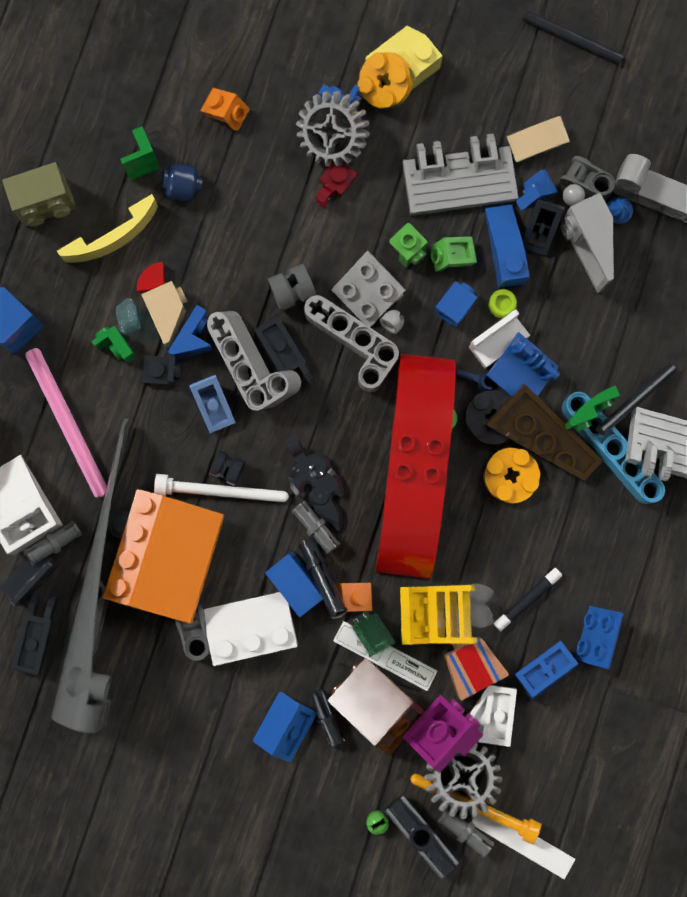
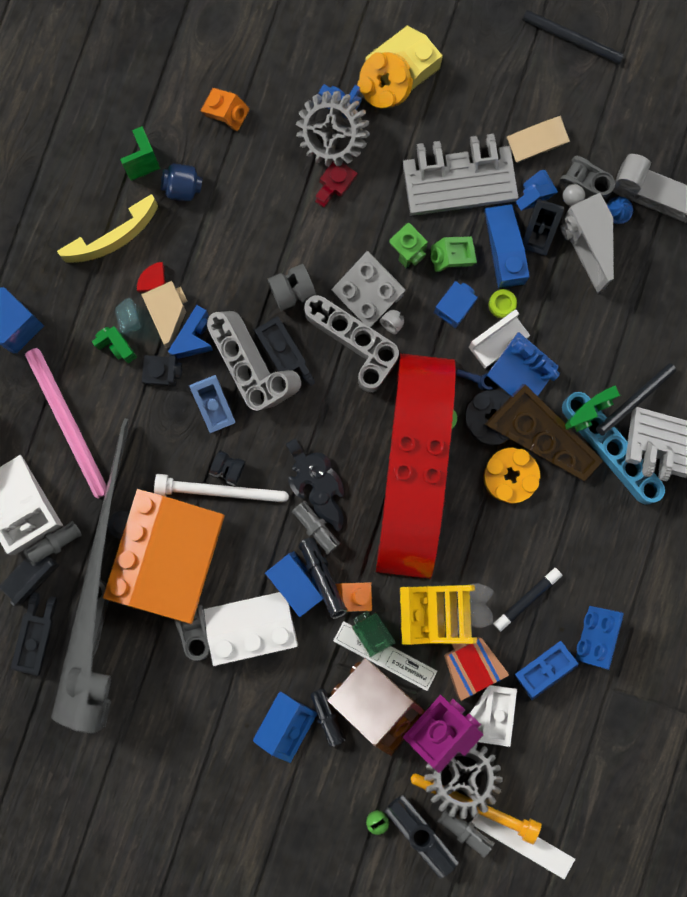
olive brick [2,162,76,226] -> none

